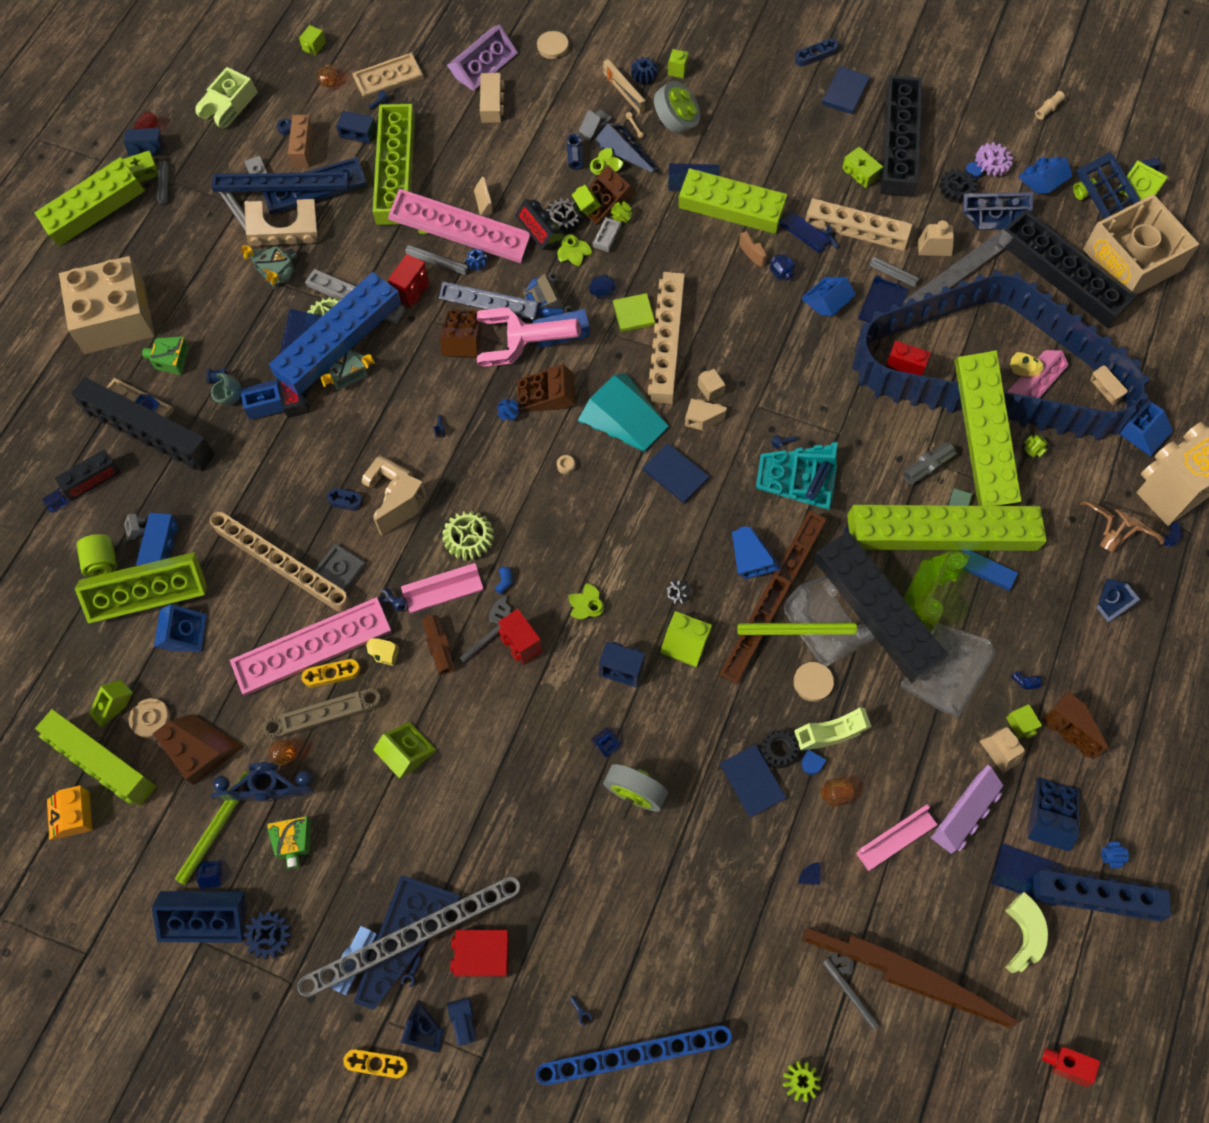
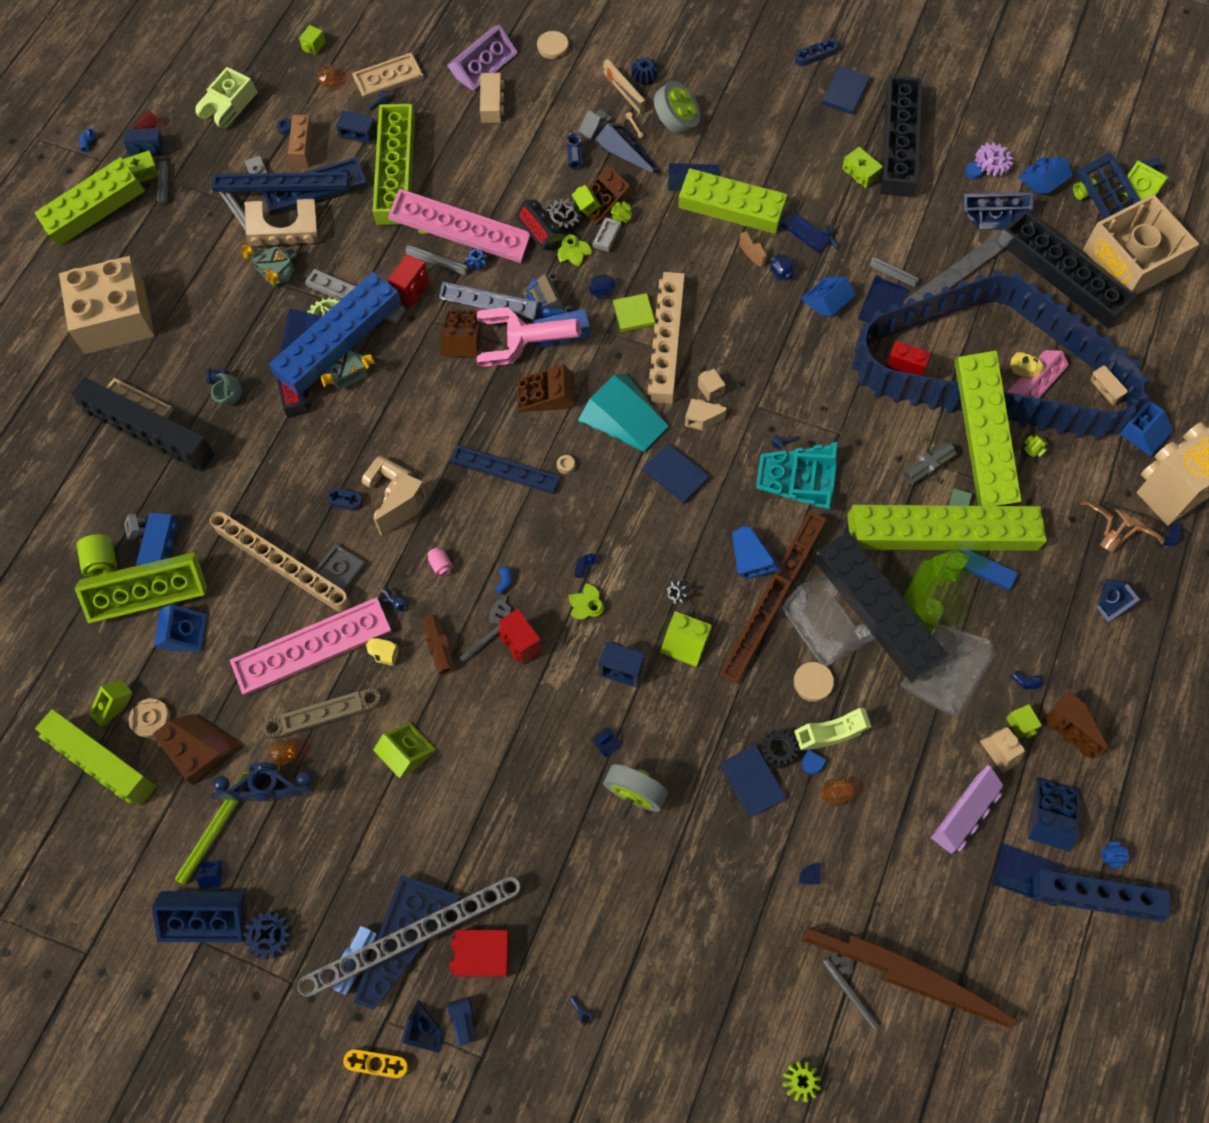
clear blue slope [42,489,68,513] -> none
light orange slope [47,786,93,840] -> none
black brick [55,449,121,501] -> none
clear blue slope [134,393,159,412] -> none
bright green torso [142,337,189,375] -> none
blue slope [241,379,284,420] -> none
torso [267,816,311,869] -> none
yellow beam [302,659,360,688] -> none
bright pink panel [401,563,483,613] -> none
dark blue hand [401,956,422,988] -> none
dark blue hand [433,415,446,438] -> none
yellowish green gear [443,510,494,561] -> none
tan slope [474,177,493,216] -> none
blue gear [497,398,519,421] -> none
blue beam [536,1026,732,1085] -> none
lime plate [590,148,623,175] -> none
lime brick [668,49,688,79] -> none
lime axle [737,623,857,635] -> none
tan brick [805,198,912,251] -> none
dark blue axle [805,461,831,501] -> none
bright pink panel [856,804,937,871] -> none
tan torso [918,221,953,256] -> none
black gear [939,168,978,203] -> none
yellowish green arch [1005,892,1048,973] -> none
tan pin [1035,91,1065,120] -> none
red torso [1041,1047,1100,1088] -> none
none -> blue arm [80,128,96,152]
none -> bright pink brick [427,547,453,577]
none -> dark blue tile [450,445,561,494]
none -> clear blue arm [574,553,597,578]

